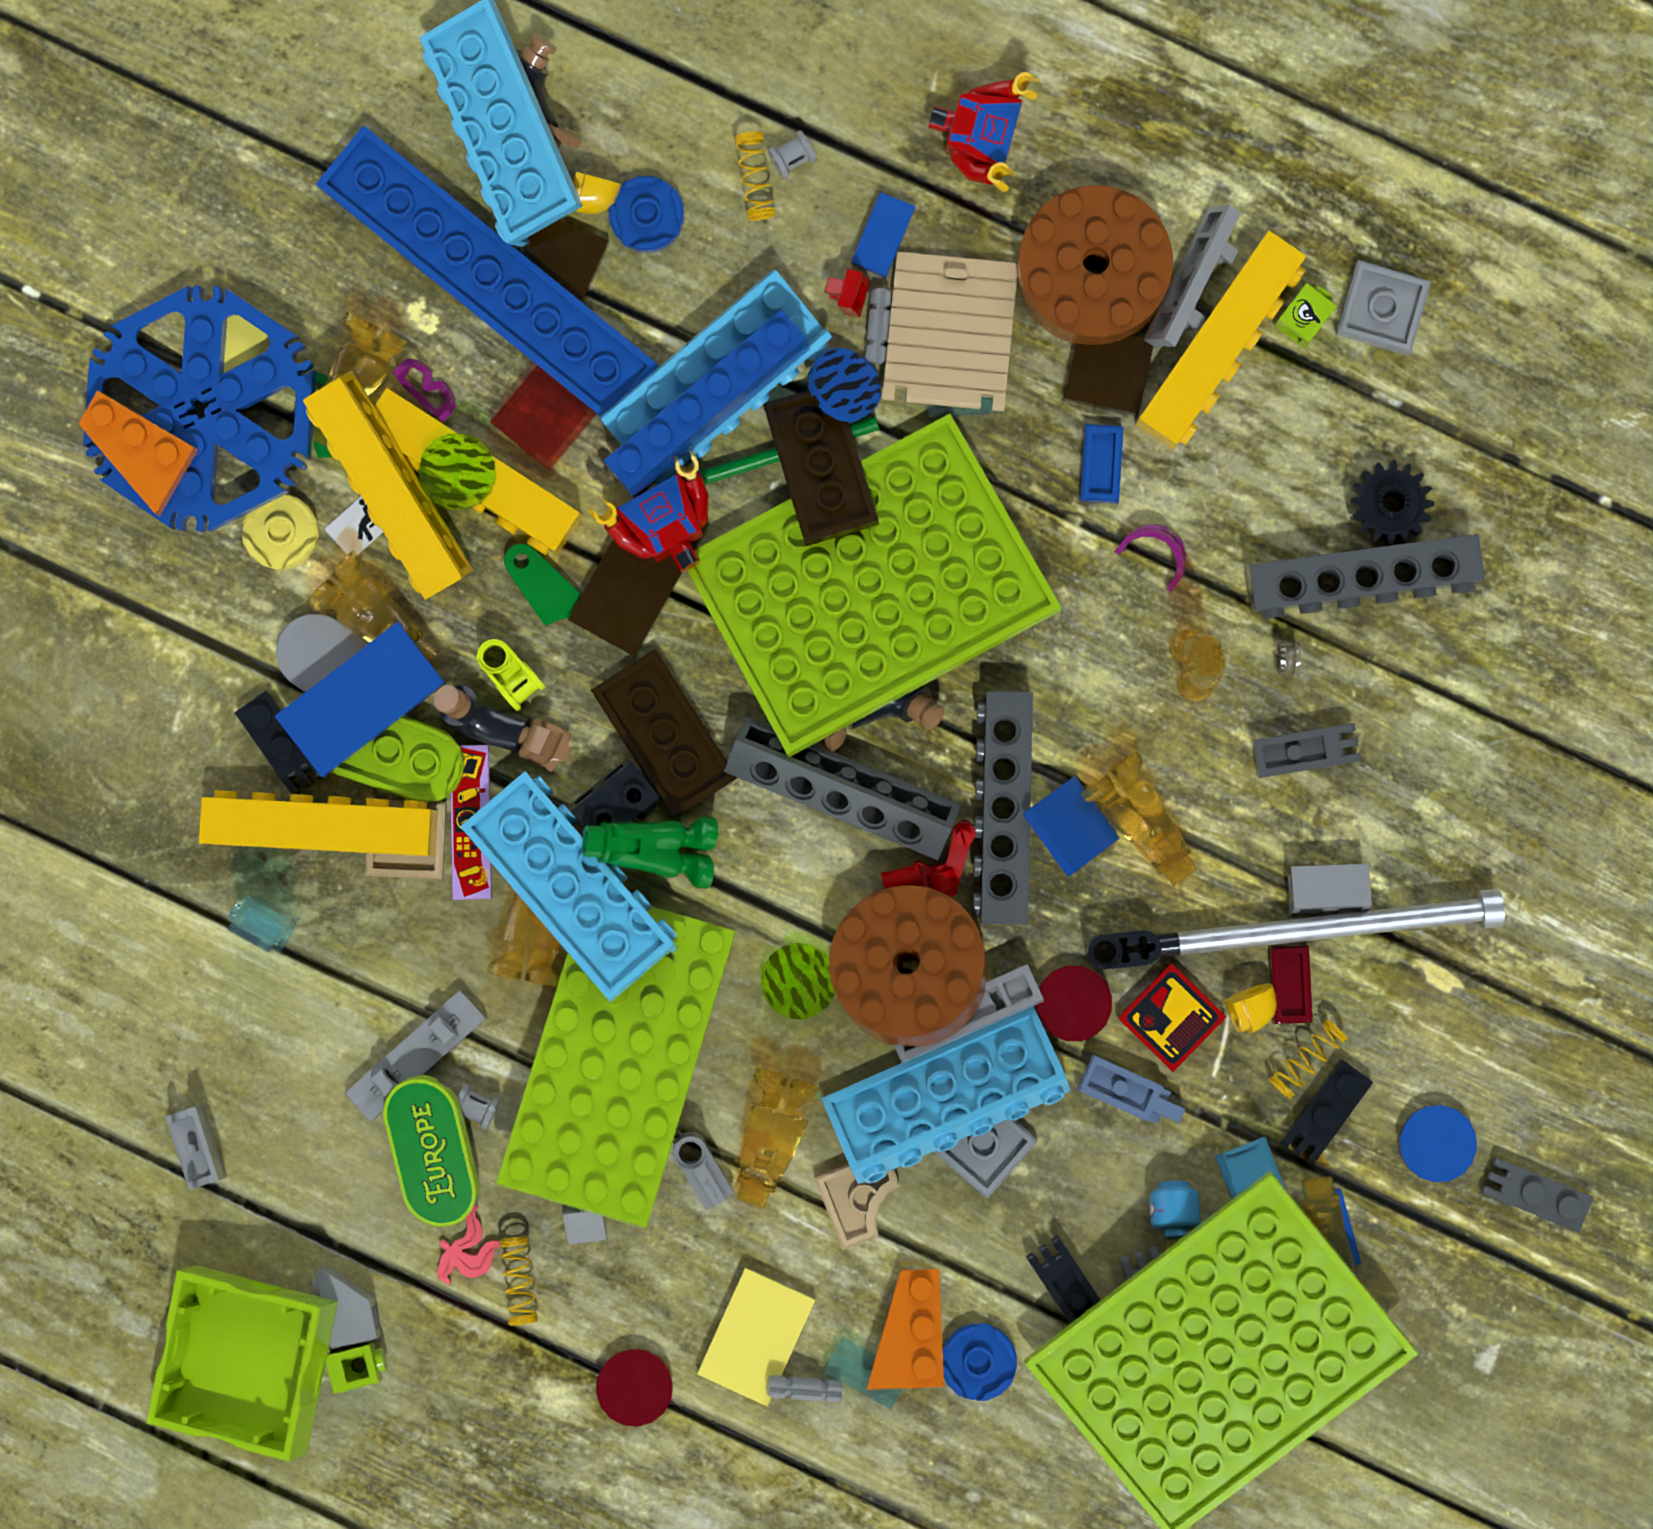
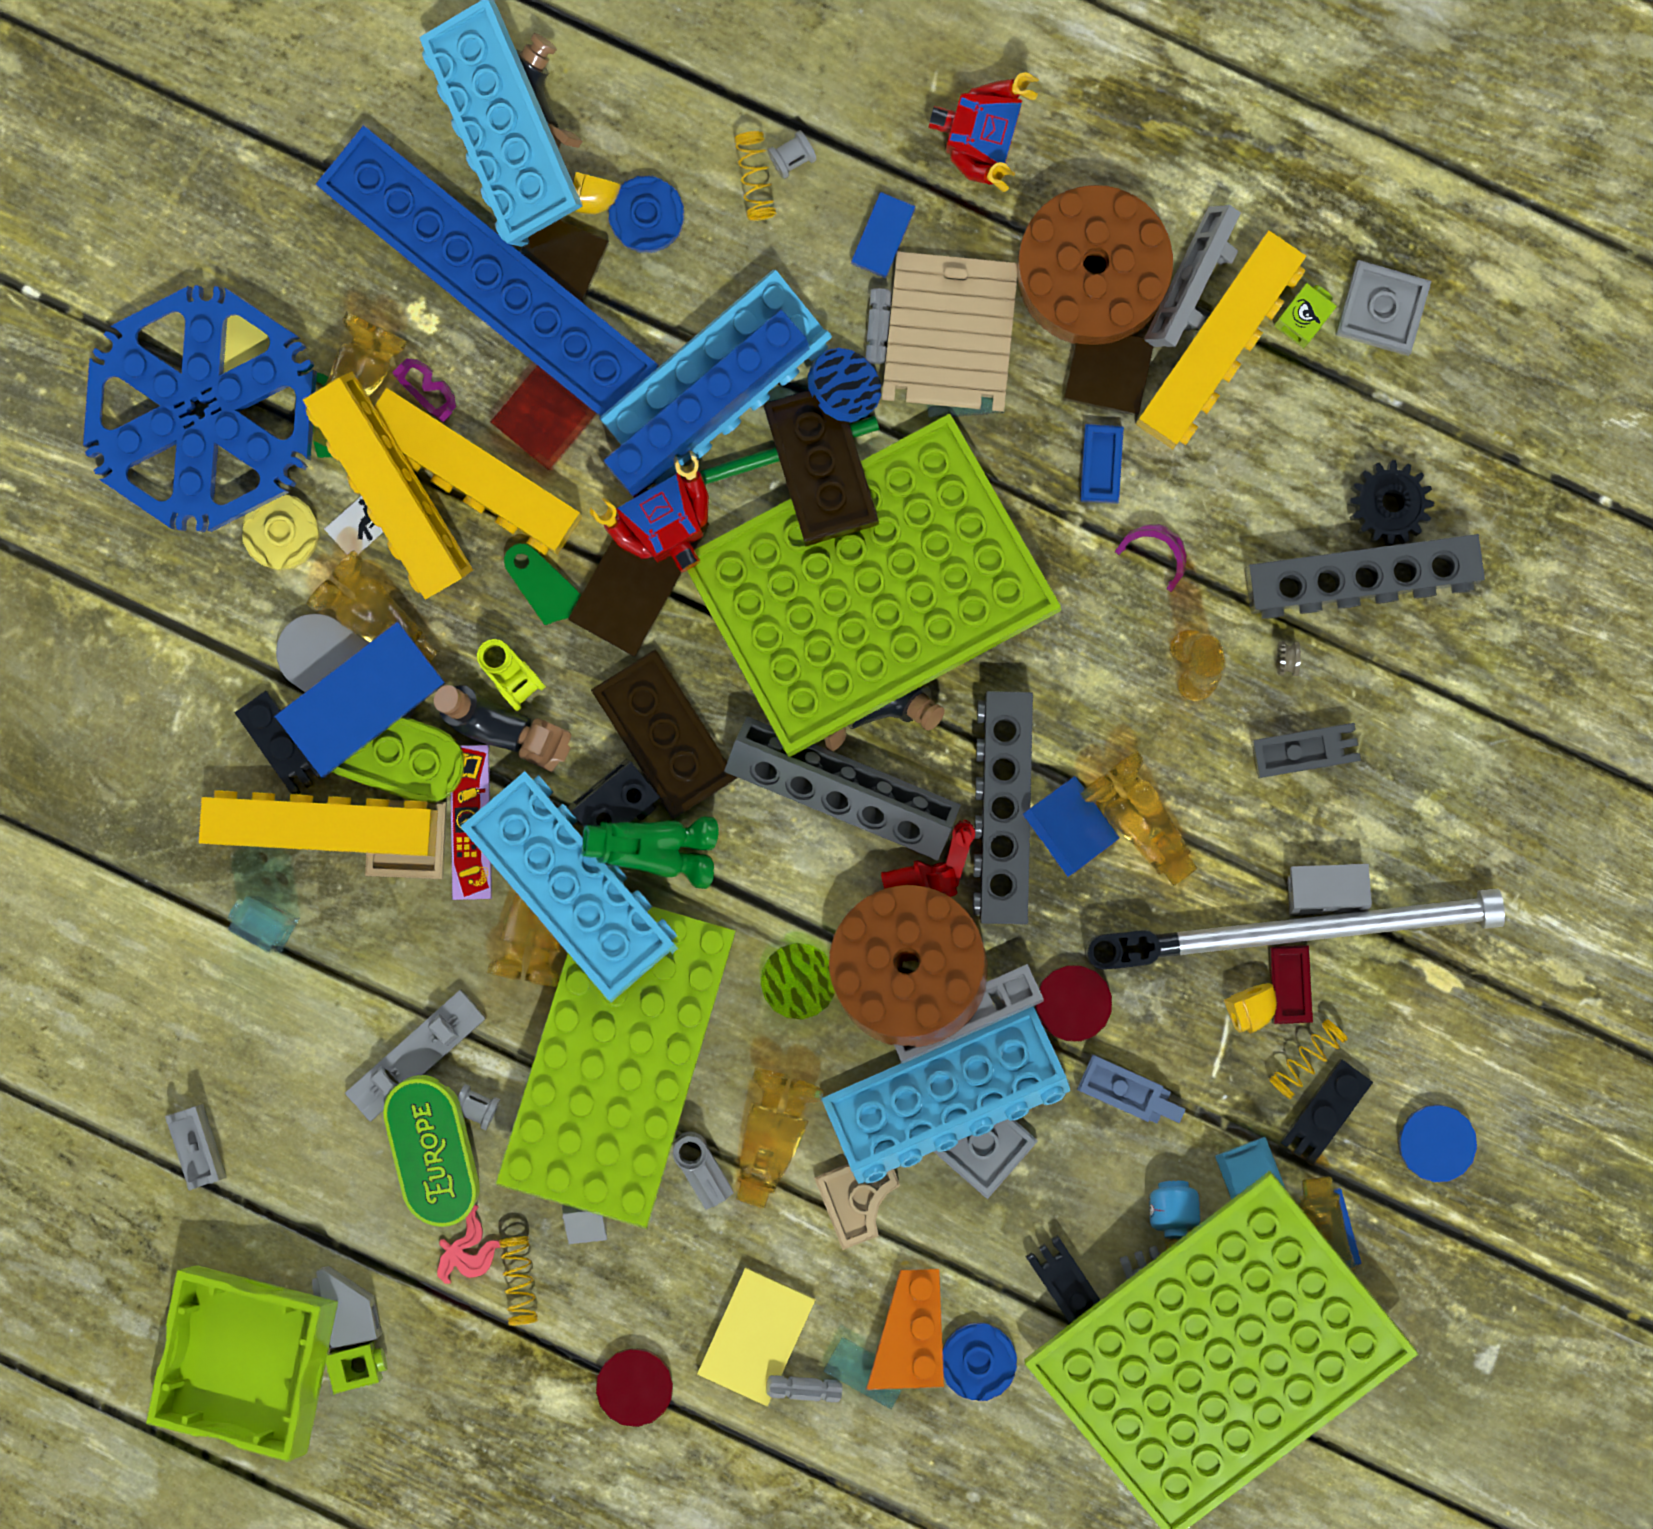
orange wing [78,391,198,516] -> none
clear neon green tile [419,433,496,511] -> none
red tile [824,269,871,318] -> none
tile [1117,963,1226,1072] -> none
dark grey hinge [1481,1157,1593,1233] -> none

